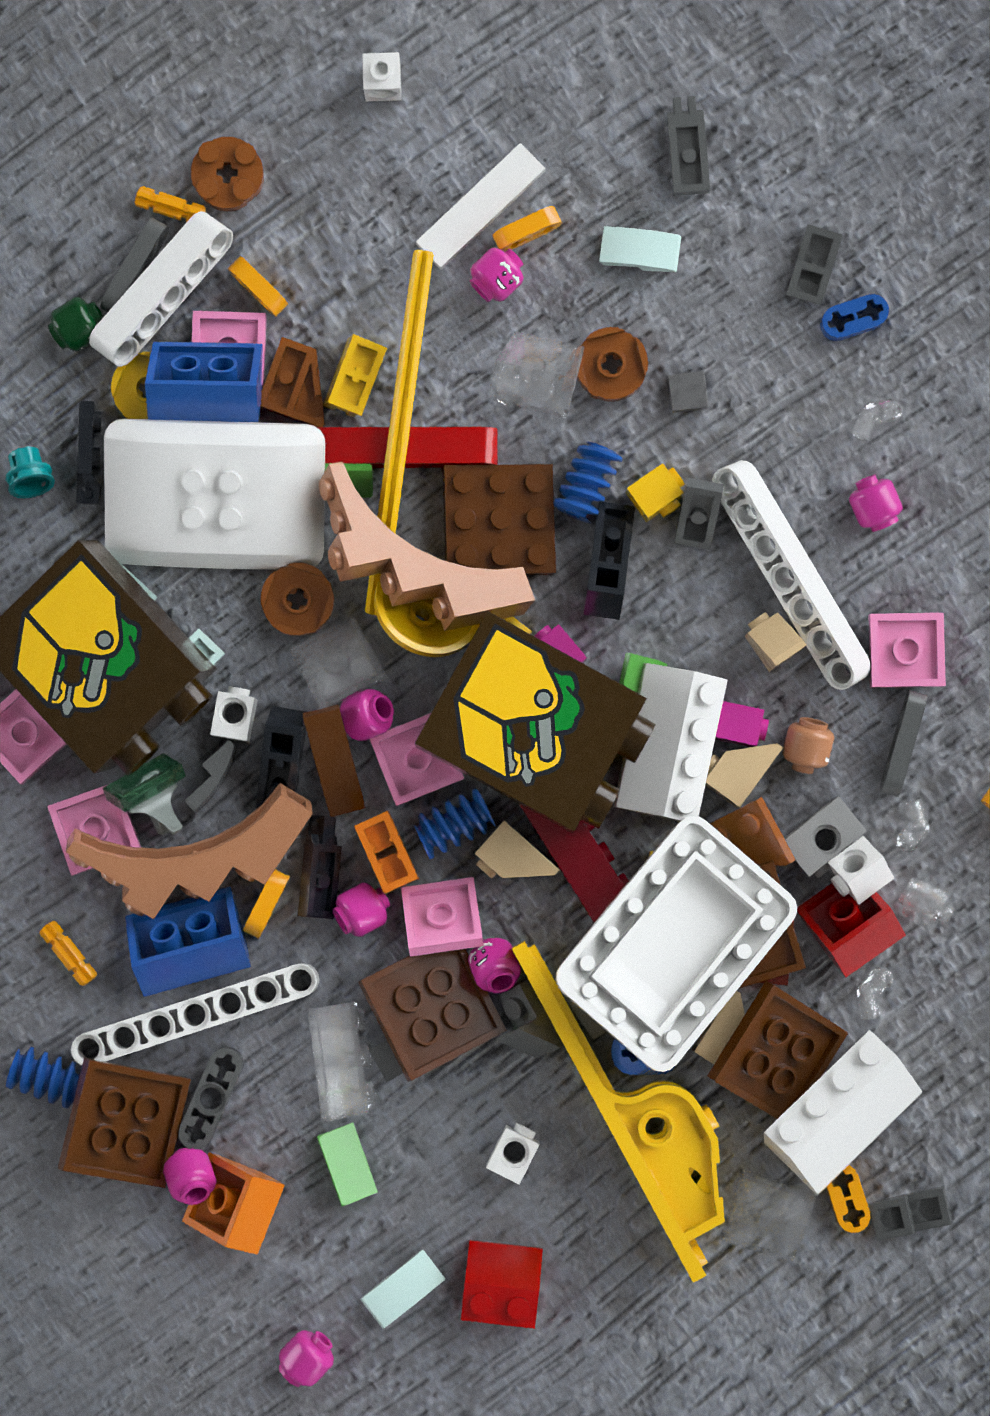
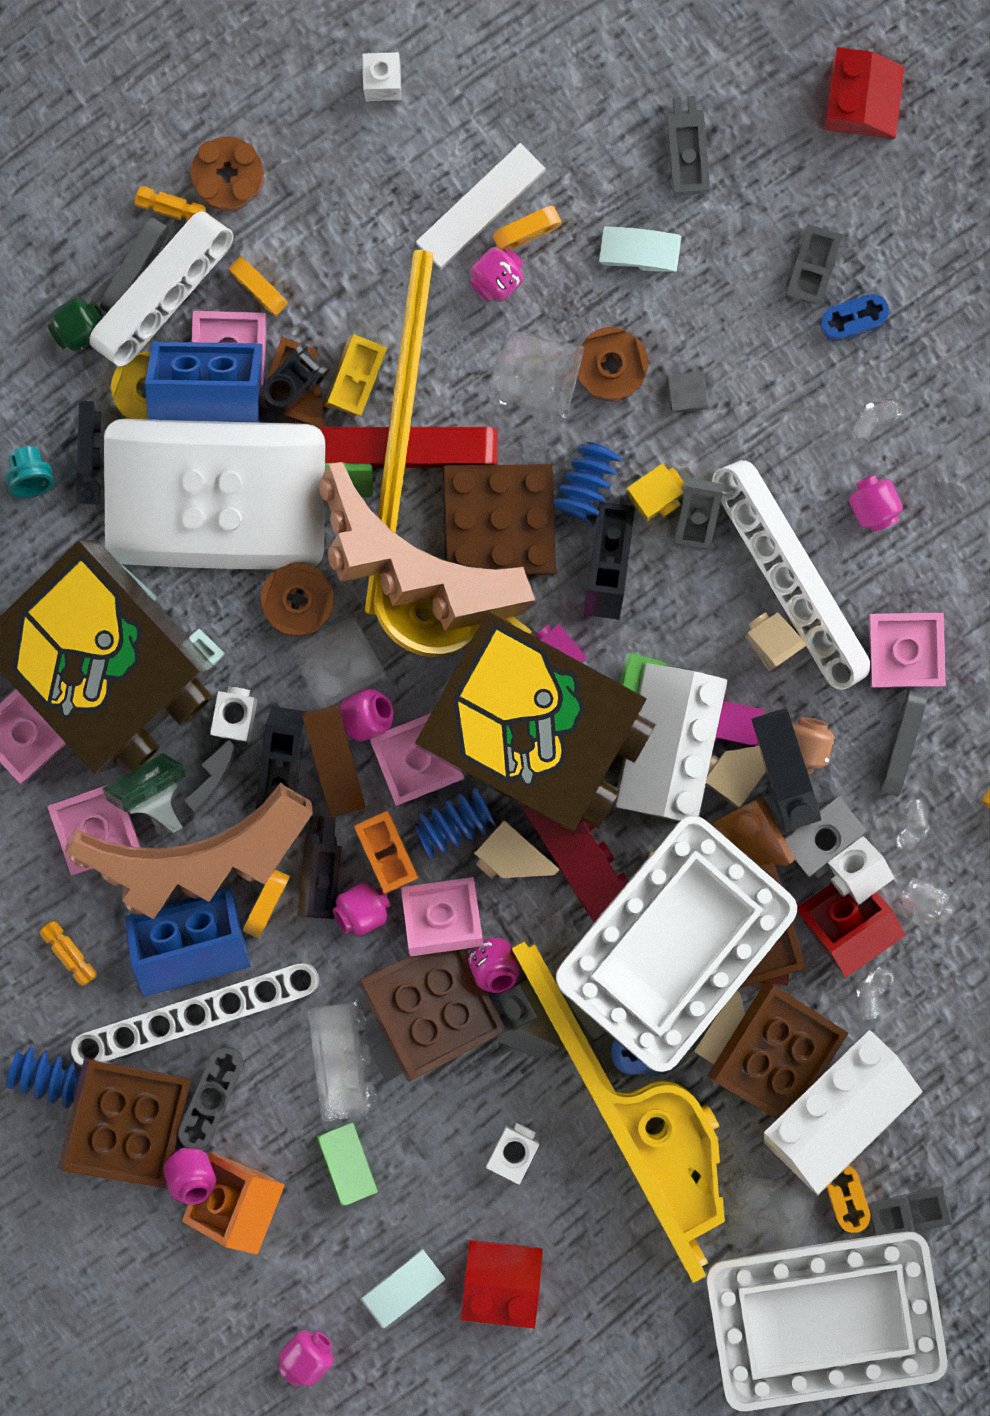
none -> black piece [263,344,331,414]
none -> white wedge [707,1231,948,1411]
none -> black slope [751,707,822,832]
none -> red slope [823,47,904,139]

